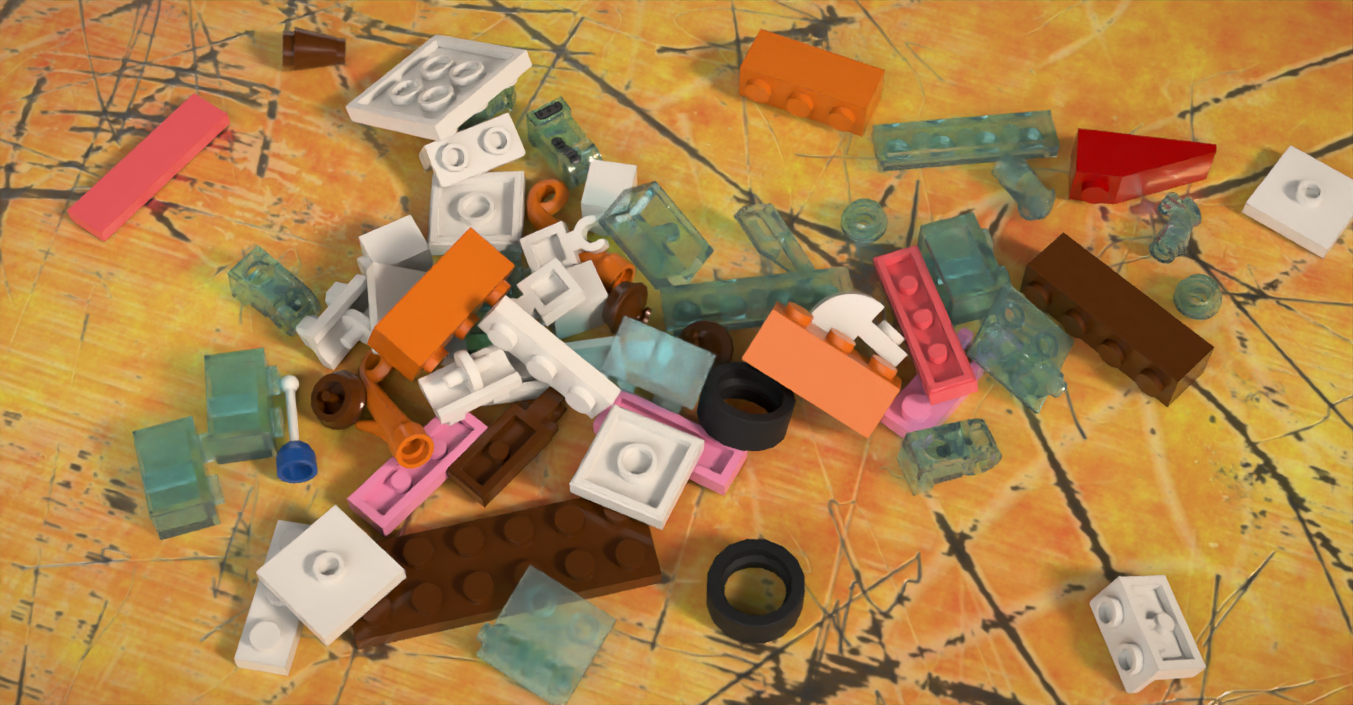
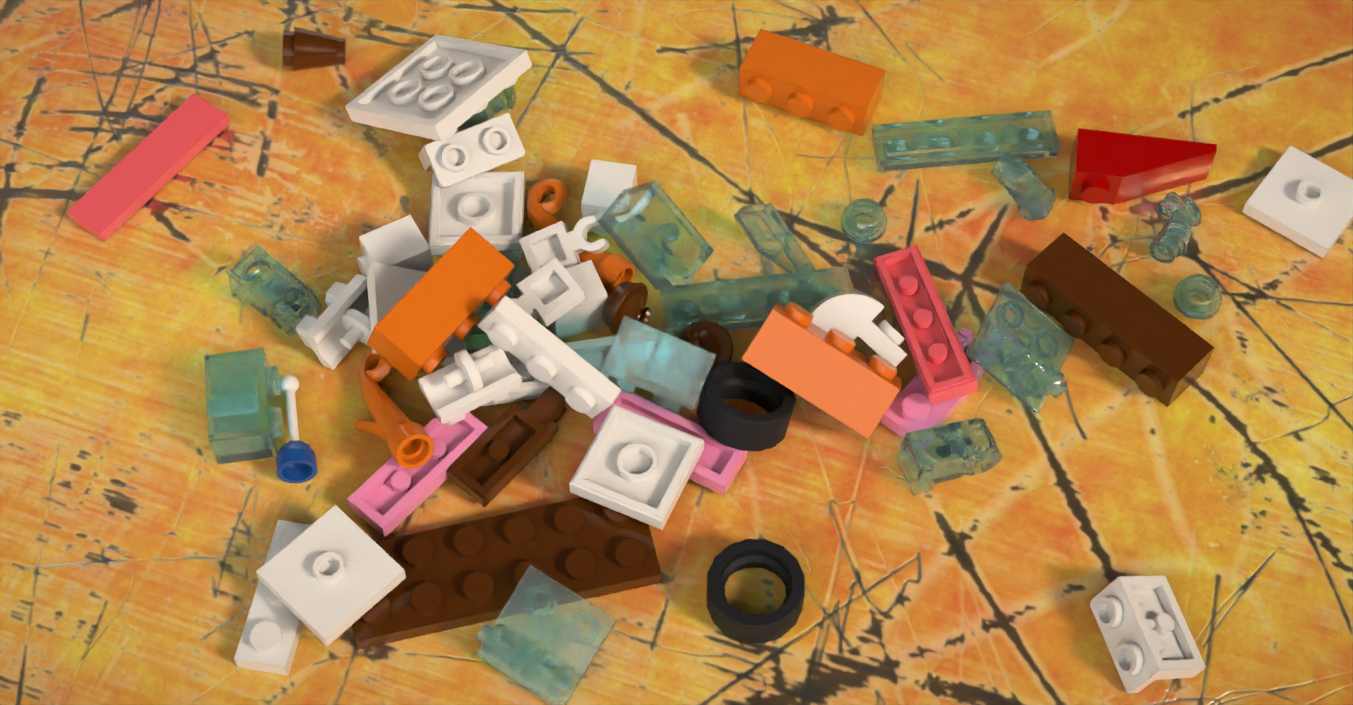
clear light blue brick [132,416,225,540] -> none
reddish brown hat [311,370,366,430] -> none
clear light blue leg [526,97,603,189] -> none
clear light blue brick [917,212,1011,326] -> none

